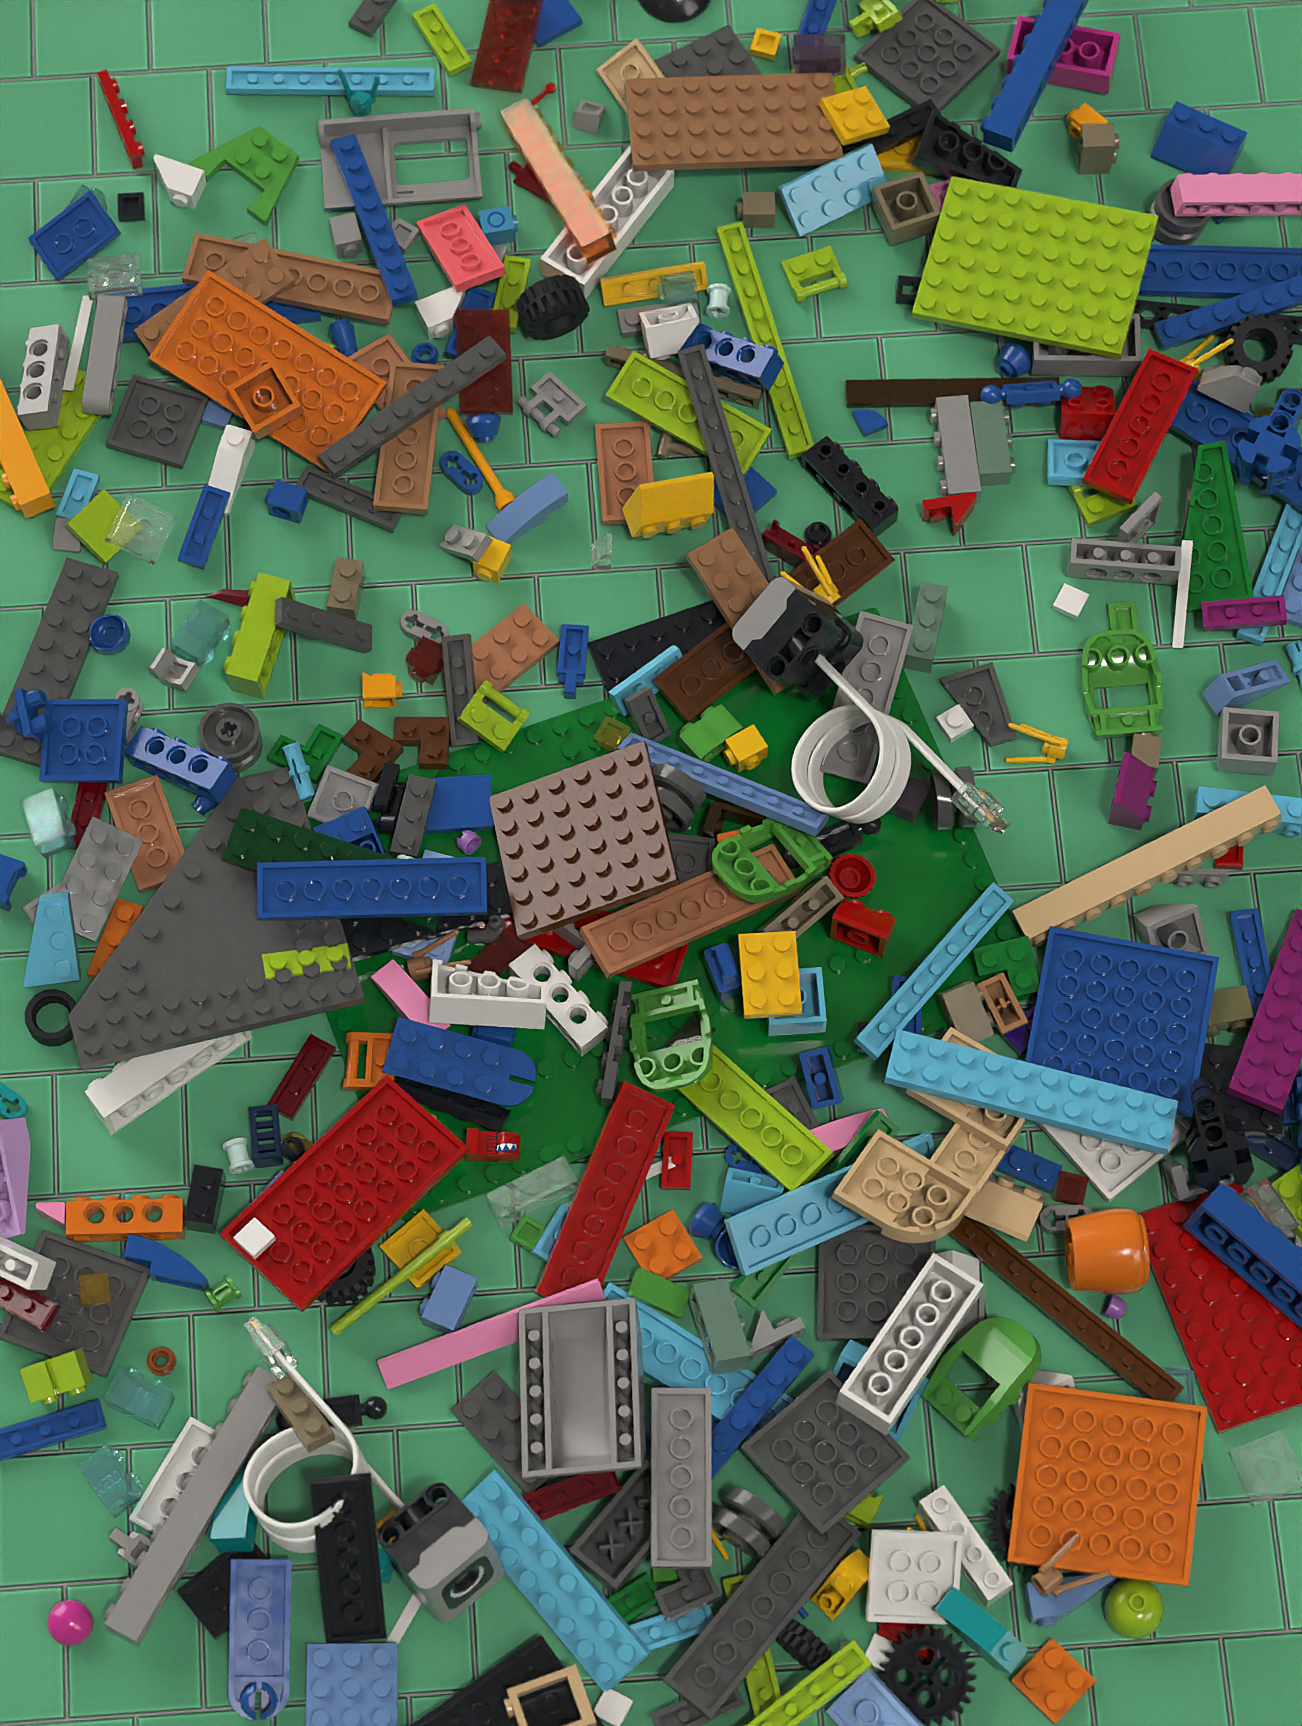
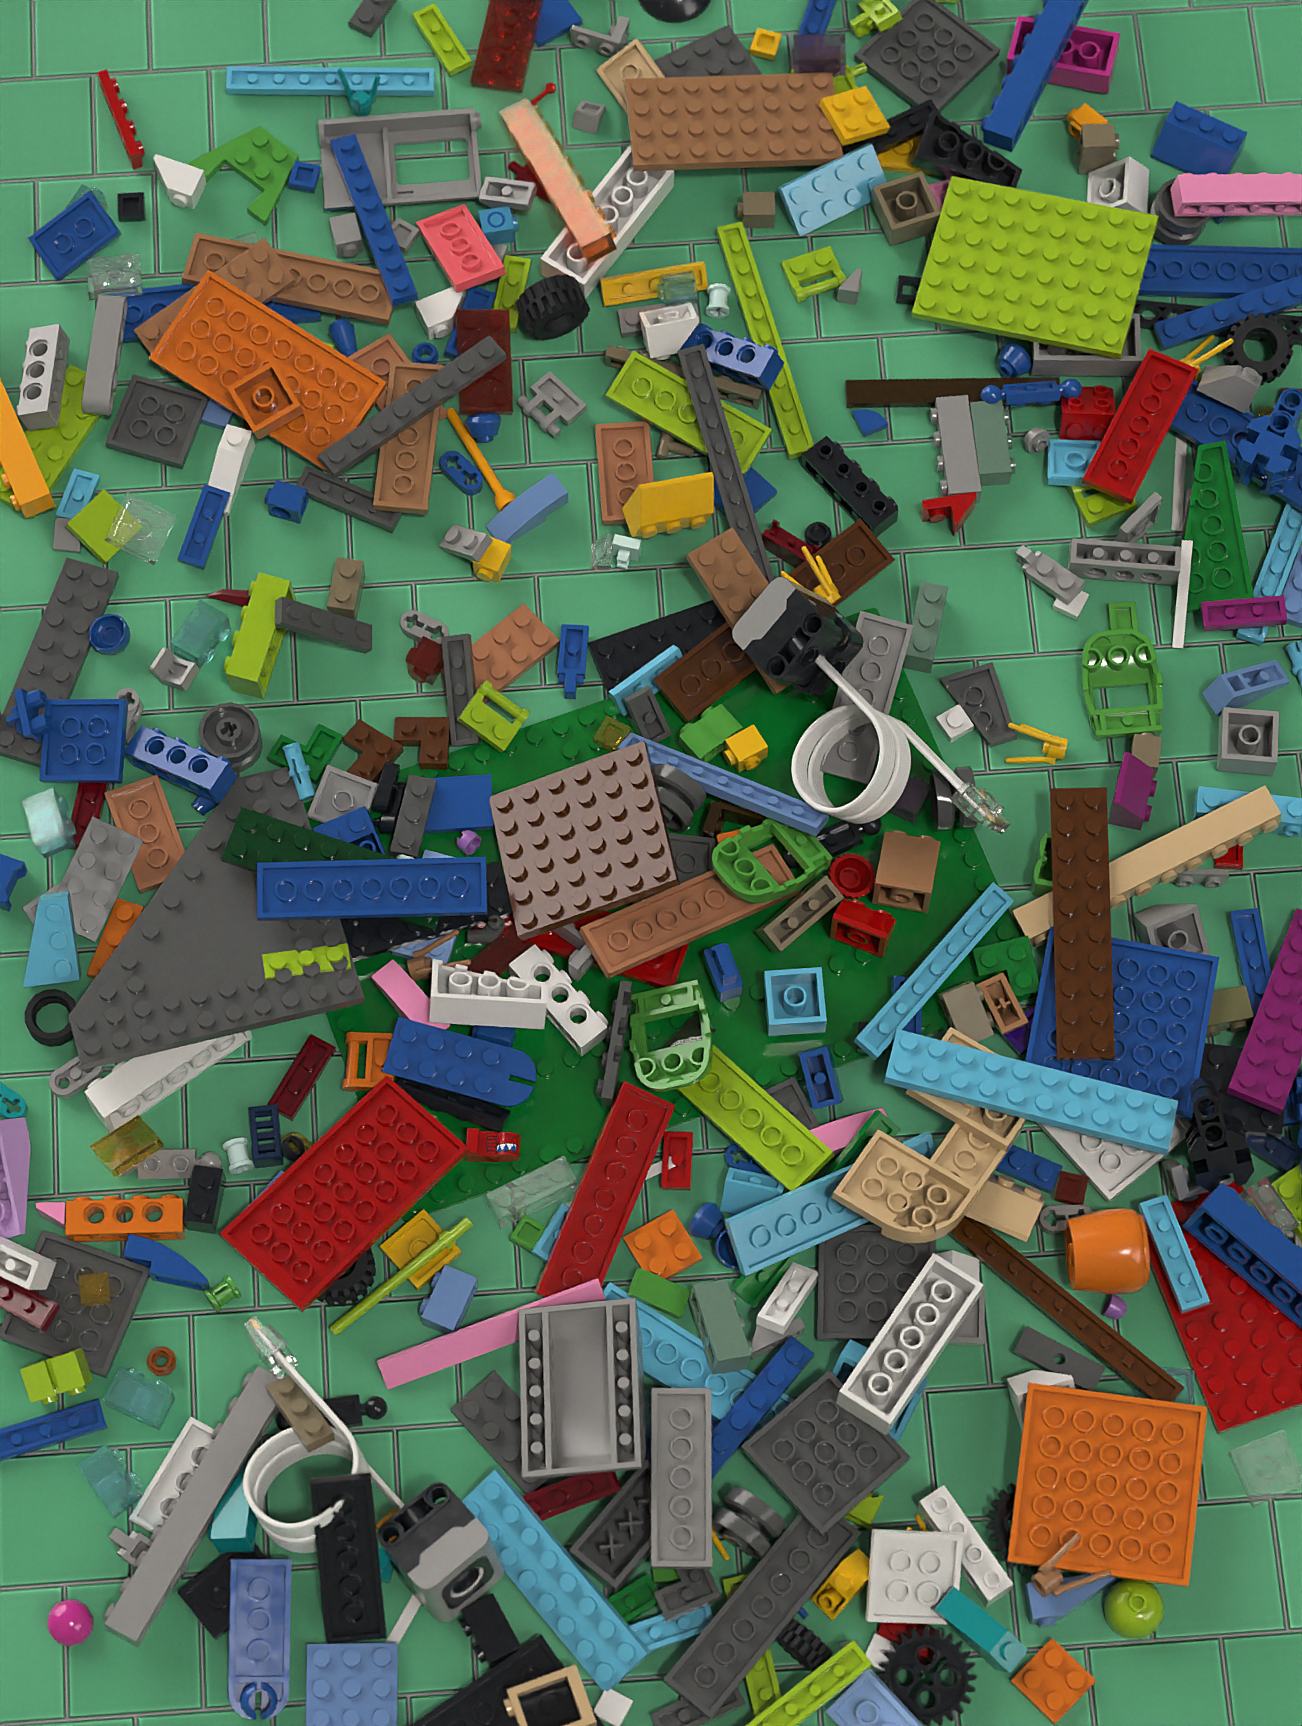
white sticker [62,295,93,391] -> none
white tile [233,1217,276,1260] -> none
light orange window [362,672,403,709] -> none
yellow plate [738,931,802,1019] -> none
bright green slope [922,1317,1042,1442] -> none
none -> light grey plate [49,1056,103,1098]
none -> clear yellow tile [90,1115,164,1178]
none -> light grey plate [112,1149,222,1179]
none -> blue plate [288,161,321,193]
none -> black brick [459,1593,521,1668]
none -> light grey slope [479,177,537,216]
none -> light grey bracket [570,16,630,56]
none -> light aqua tile [612,534,641,569]
none -> white plate [756,1262,819,1335]
none -> light grey slope [837,269,862,305]
none -> medium nougat slope [872,830,941,913]
none -> dark grey tile [1013,1326,1106,1391]
none -> light grey hinge [1015,545,1086,605]
none -> light grey plate [1024,427,1050,453]
none -> bright green brick [1031,832,1053,897]
none -> reddish brown plate [1050,787,1115,1061]
none -> white slope [1087,156,1149,213]
none -> medium azure plate [1138,1194,1210,1313]
none -> white sticker [1171,434,1187,531]

